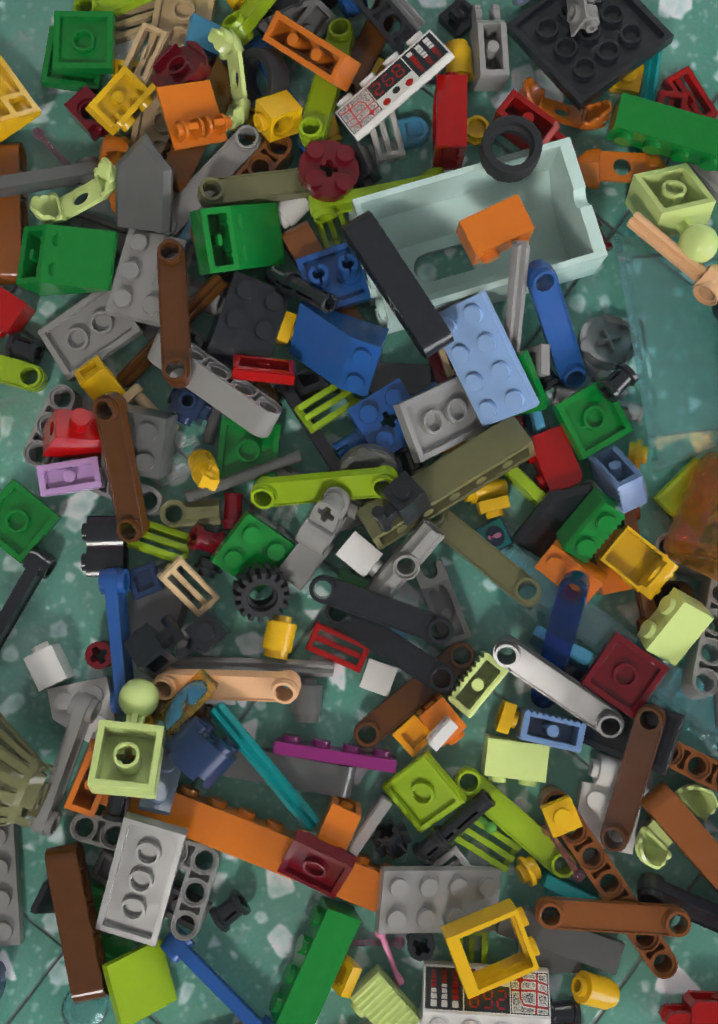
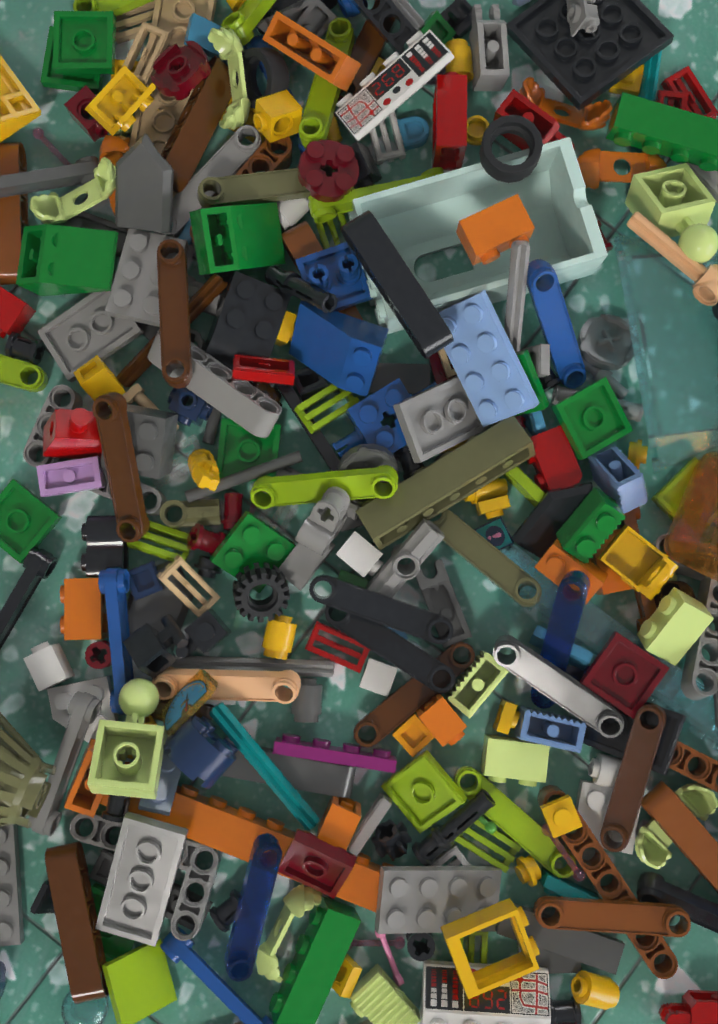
orange hinge [155,80,232,151] -> none
black brick [371,471,432,532] -> none
white tile [426,716,458,752] -> none
black bush [596,362,638,403] -> none
none -> orange brick [60,578,109,640]
none -> clear blue piece [224,833,282,982]
none -> yellowish green piece [256,884,322,983]
none -> green plate [418,10,456,45]

